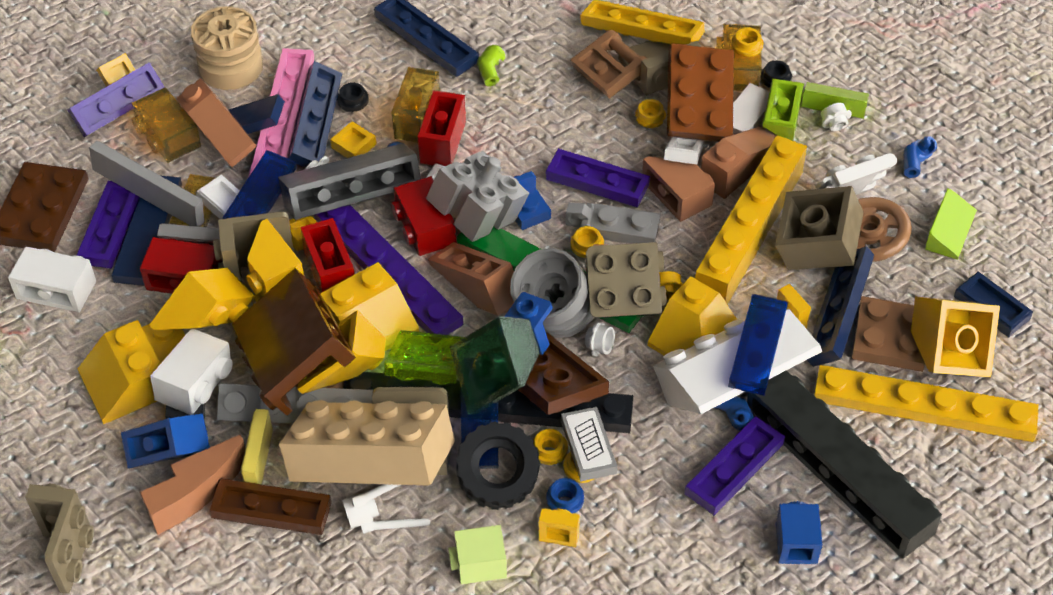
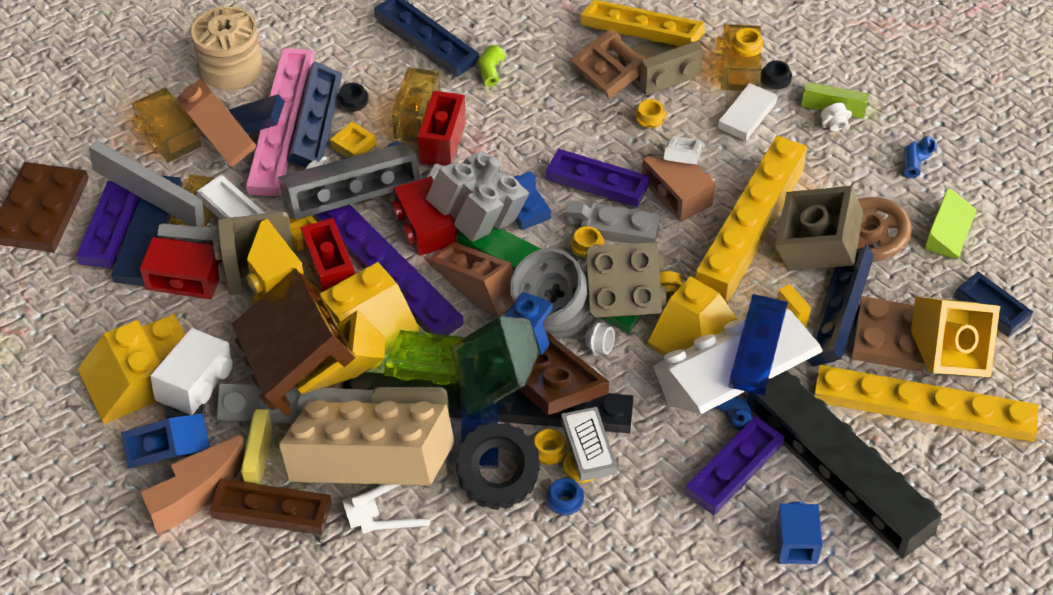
white brick [8,246,96,313] -> none
dark tan bracket [25,484,94,594] -> none
plate [67,62,166,137] -> none
yellow plate [96,53,135,87] -> none
yellow slope [149,268,255,330] -> none
clear blue tile [222,150,297,219] -> none
yellowish green brick [448,525,507,584] -> none
yellow plate [539,508,580,547] -> none
dark orange plate [667,43,734,142] -> none
nougat slope [701,126,776,199] -> none
lime slope [762,79,804,141] -> none
white plate [815,153,897,195] -> none

